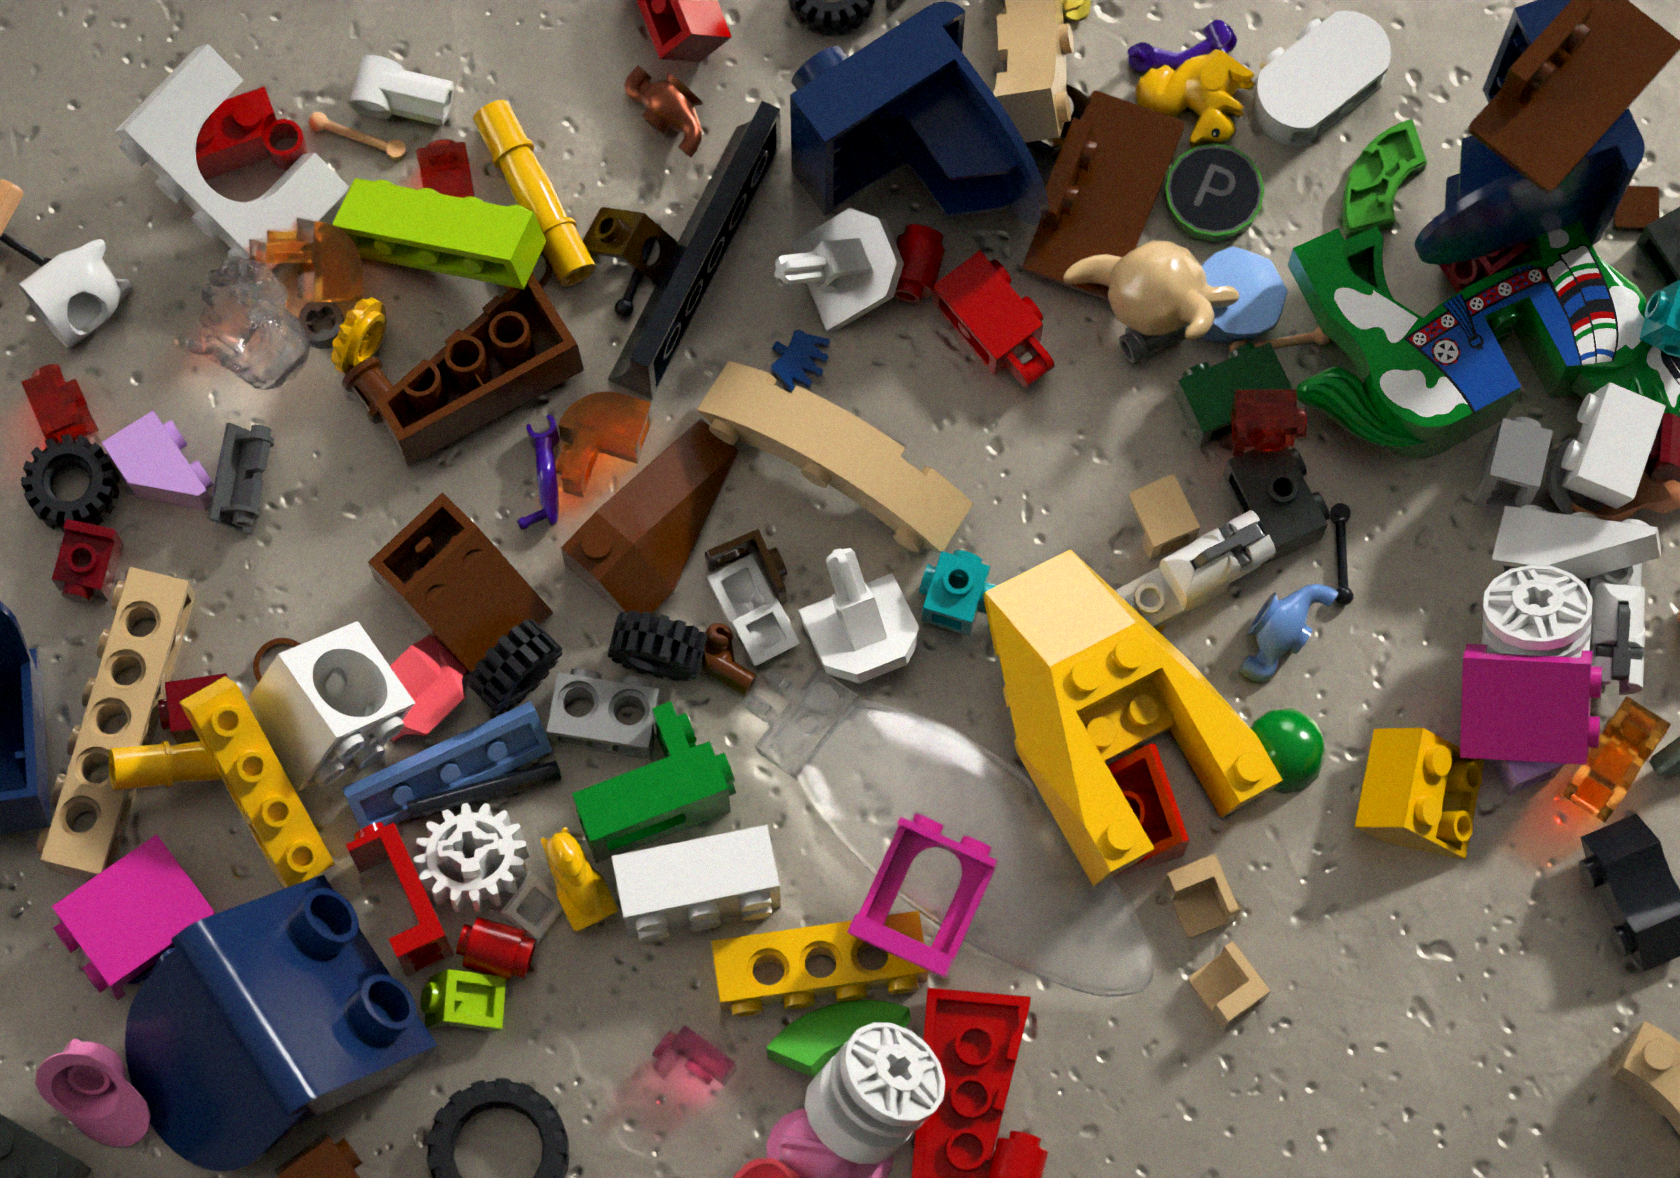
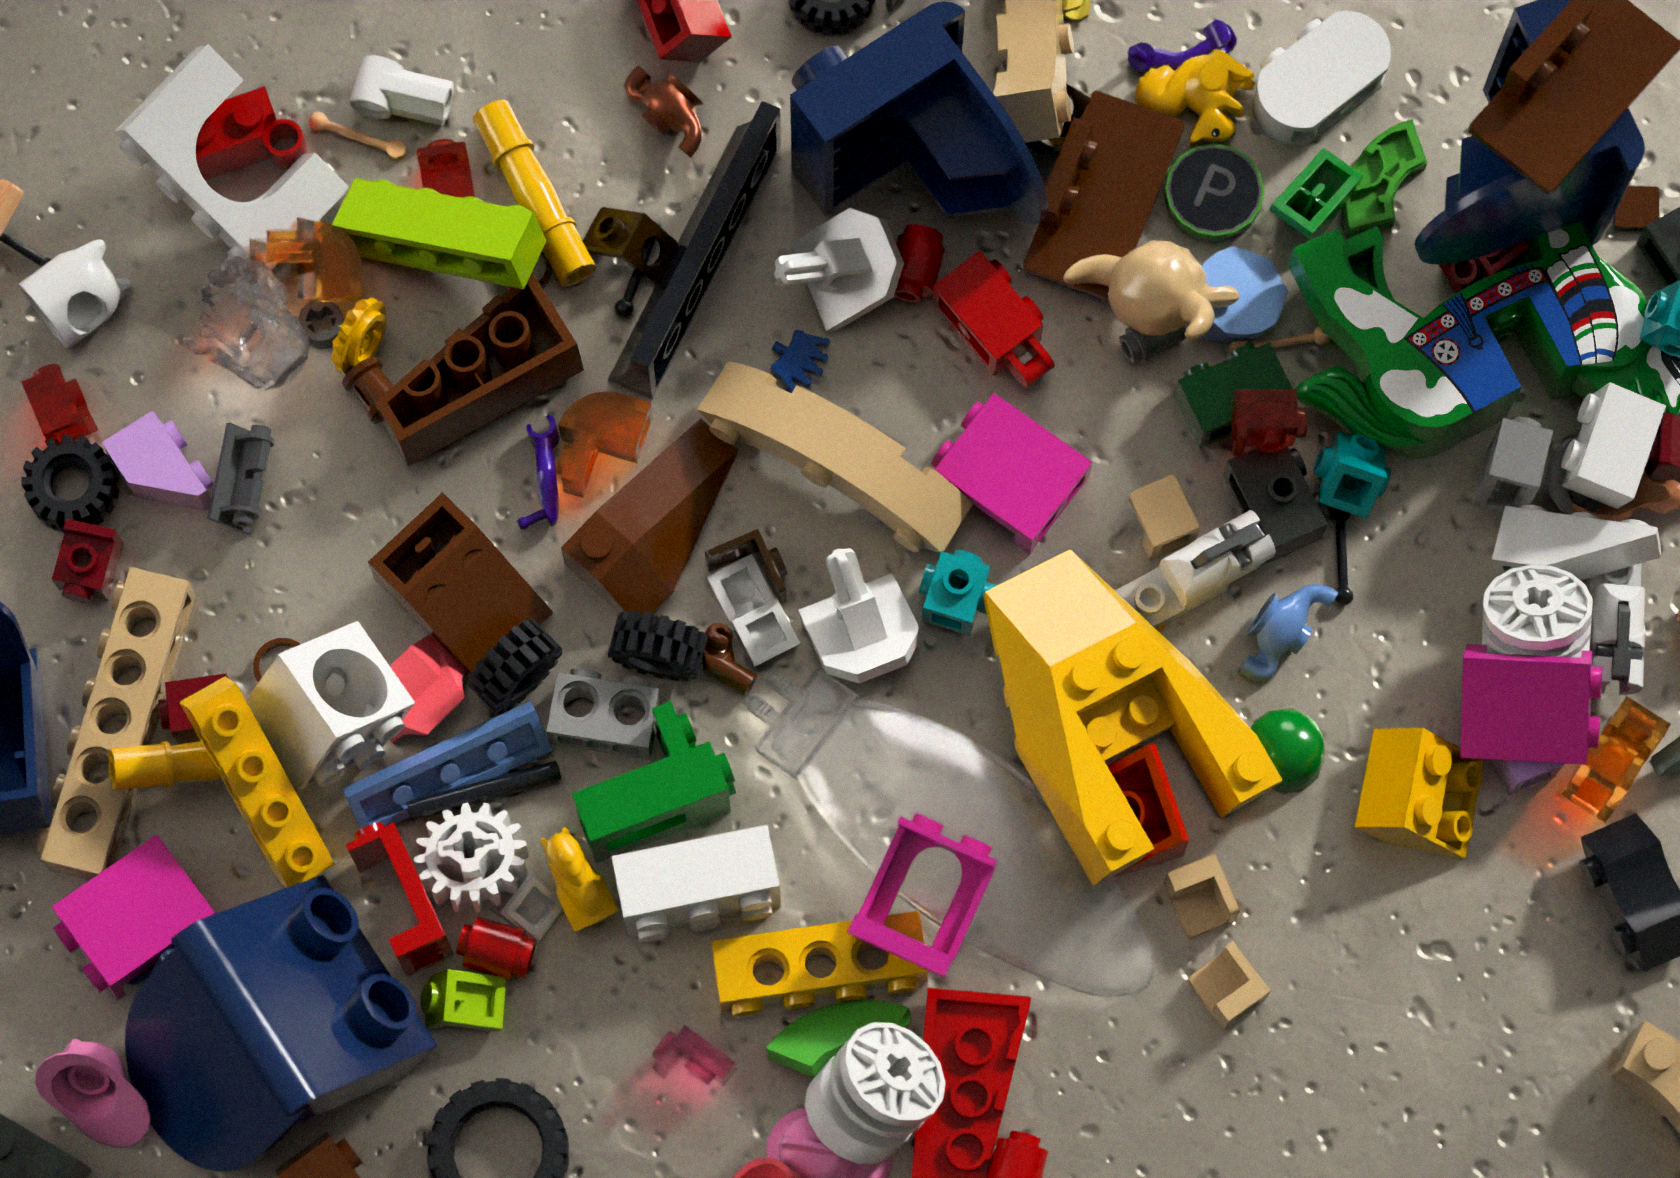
none -> dark pink panel [931,393,1092,554]
none -> green slope [1269,148,1363,239]
none -> teal brick [1313,431,1391,519]

